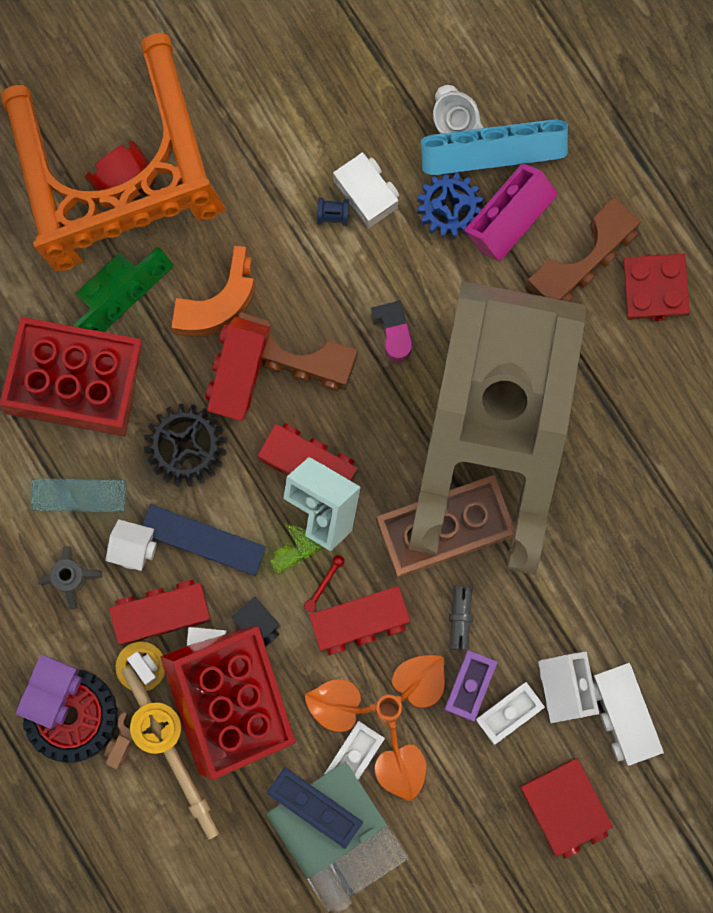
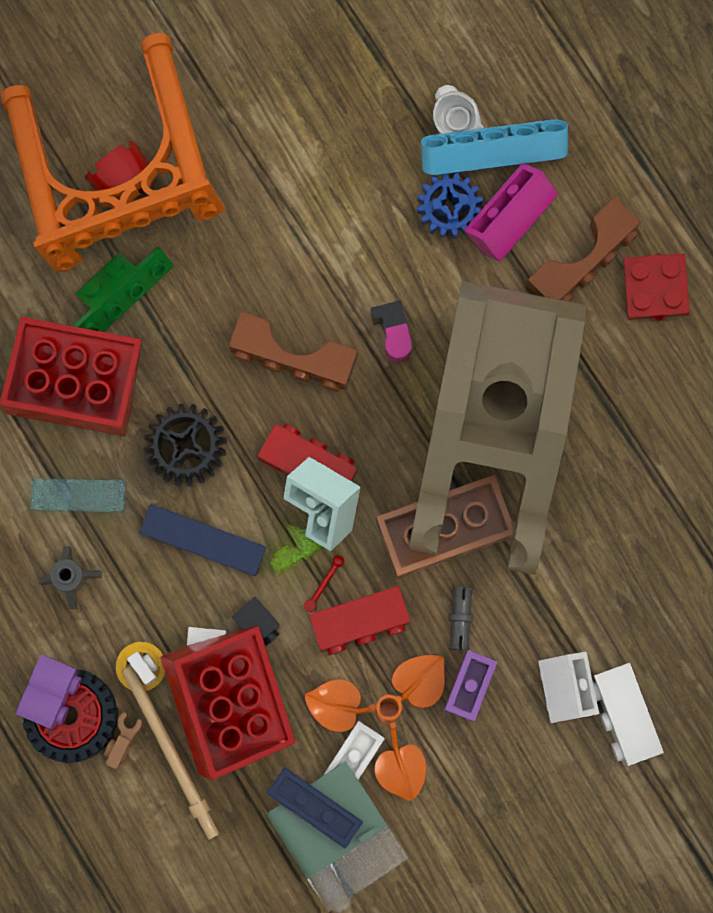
white brick [106,519,157,571] -> none
red brick [109,580,212,646] -> none
yellow gear [130,702,182,754] -> none
orange arch [171,245,255,336] -> none
red brick [205,317,270,421] -> none
dark blue bush [317,197,349,226] -> none
white brick [333,152,399,229] -> none
white plate [475,682,545,745] -> none
red brick [519,758,613,859] -> none

